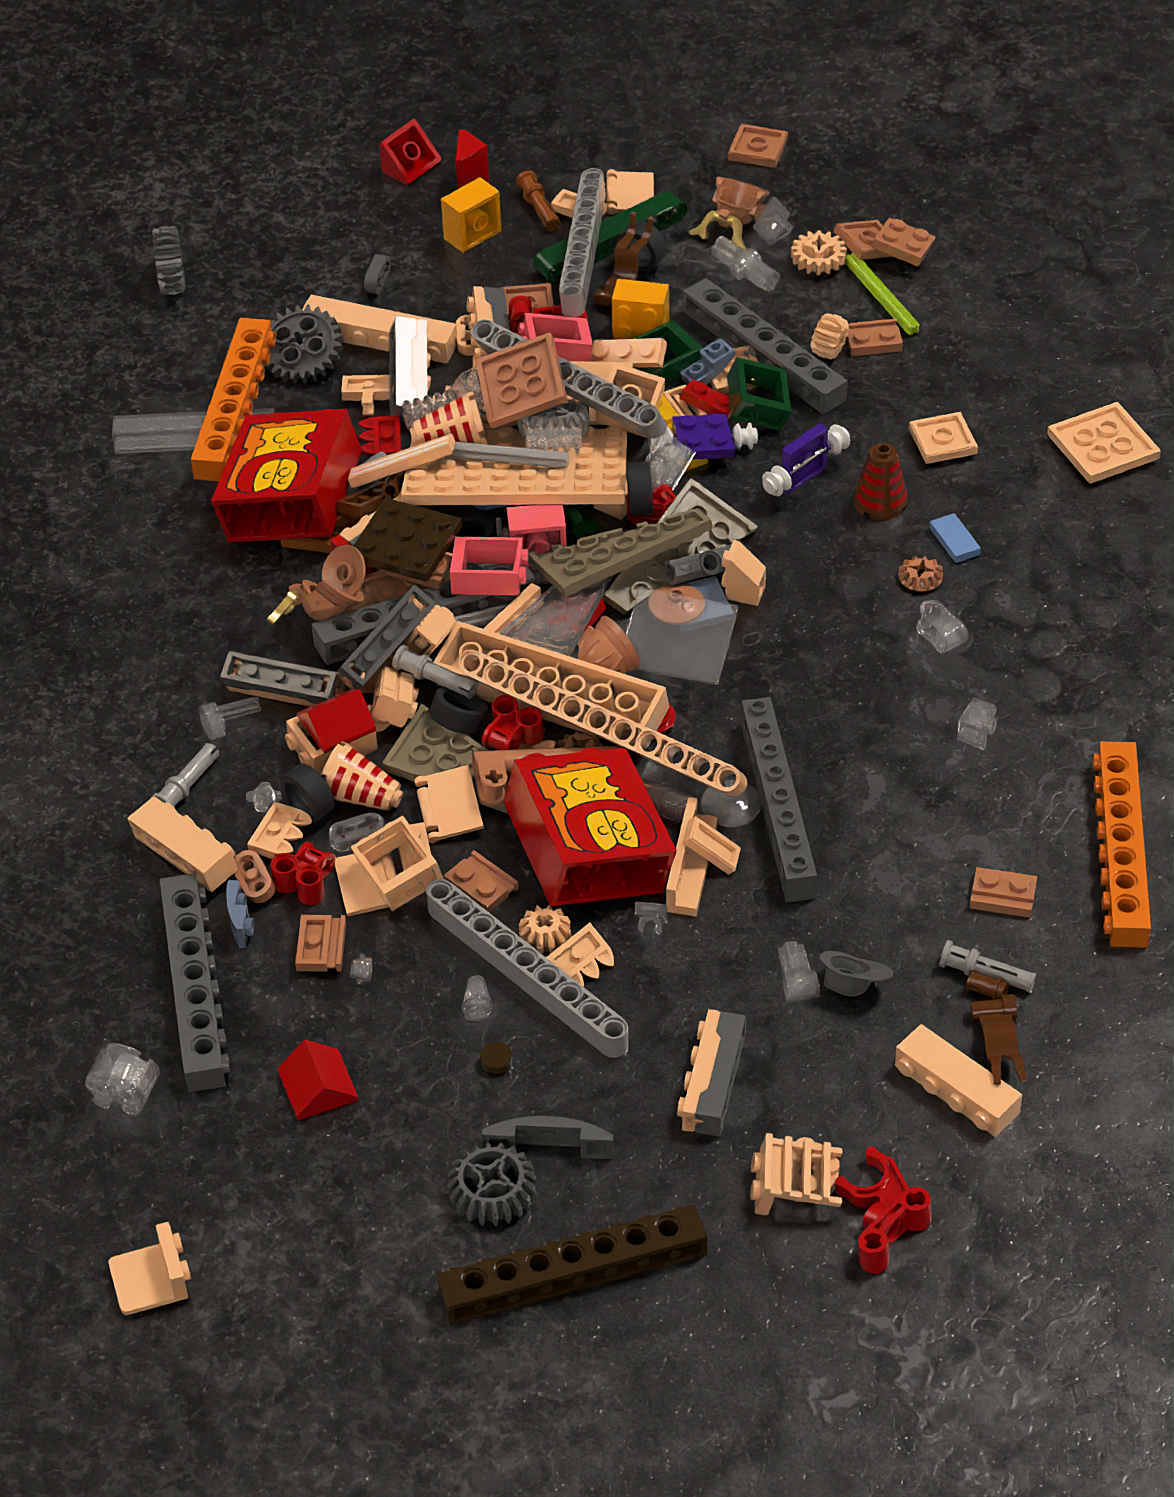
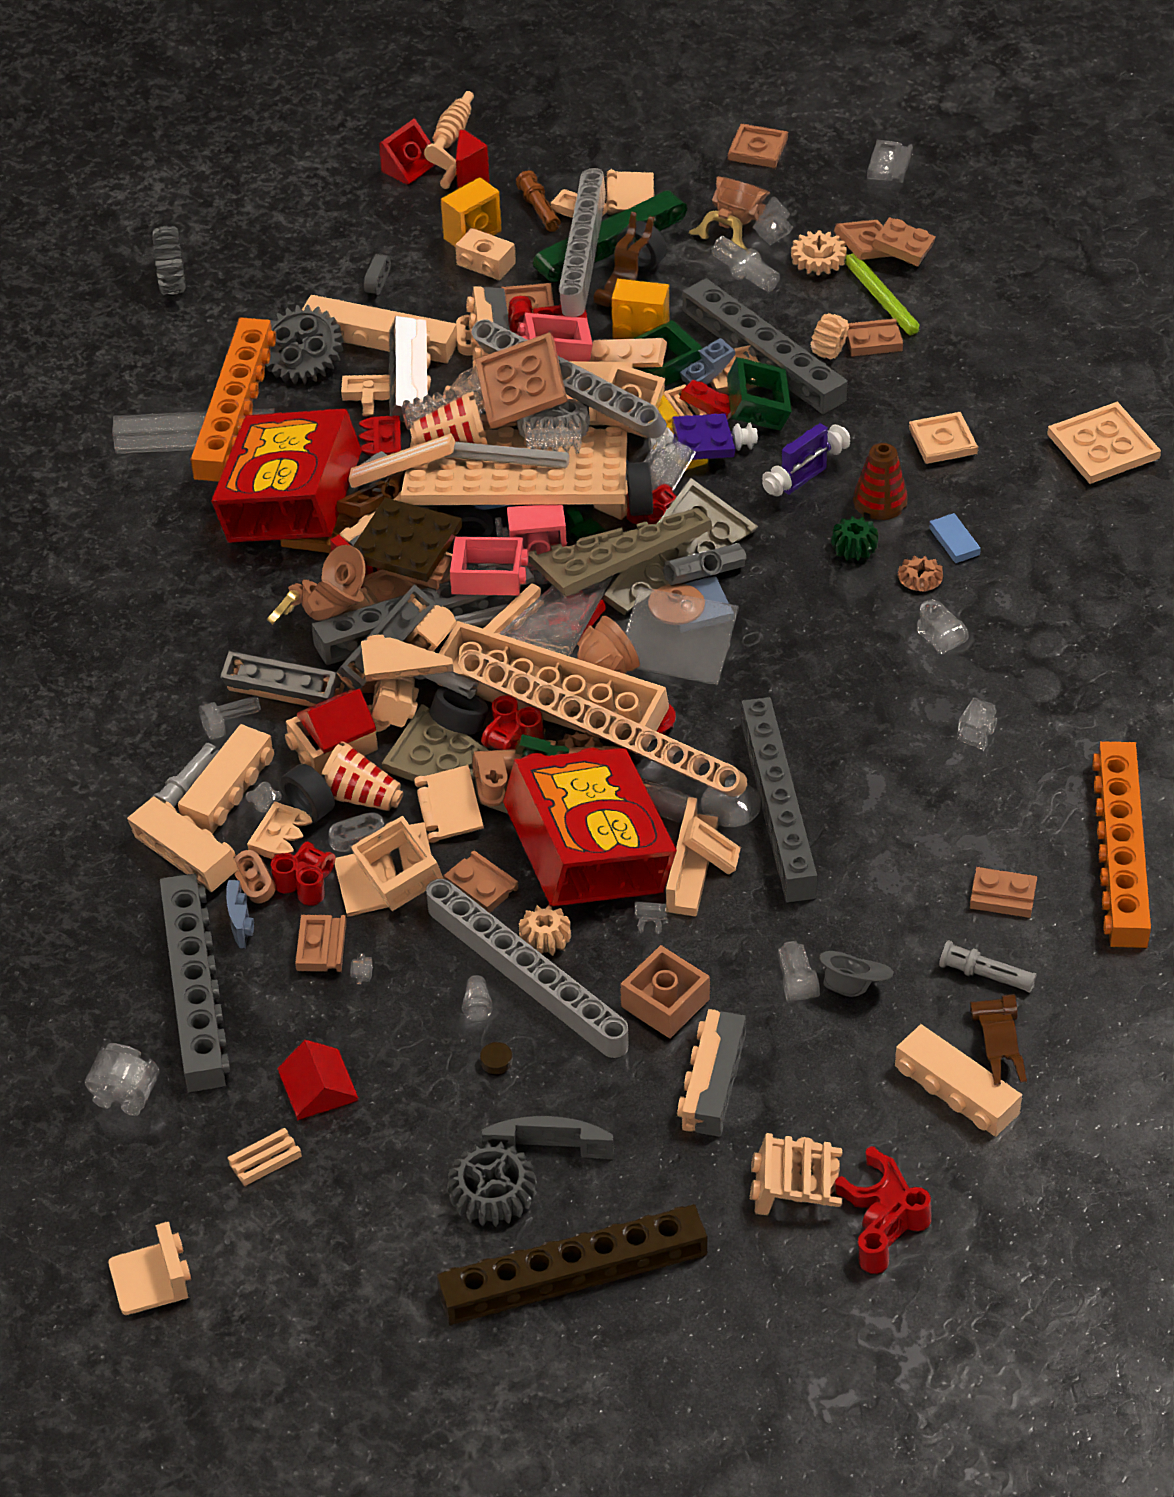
light nougat plate [546,923,614,987] -> none
light nougat slope [721,540,766,606] -> none
reddish brown pin [966,971,1009,1000] -> none
none -> light nougat brick [178,724,274,834]
none -> light nougat tile [228,1128,302,1187]
none -> light nougat slope [361,635,454,682]
none -> light nougat piece [424,91,474,189]
none -> light nougat brick [455,228,516,281]
none -> dark green plate [515,734,570,758]
none -> nougat brick [621,945,710,1039]
none -> dark green gear [831,516,879,562]
none -> clear plate [868,140,913,183]

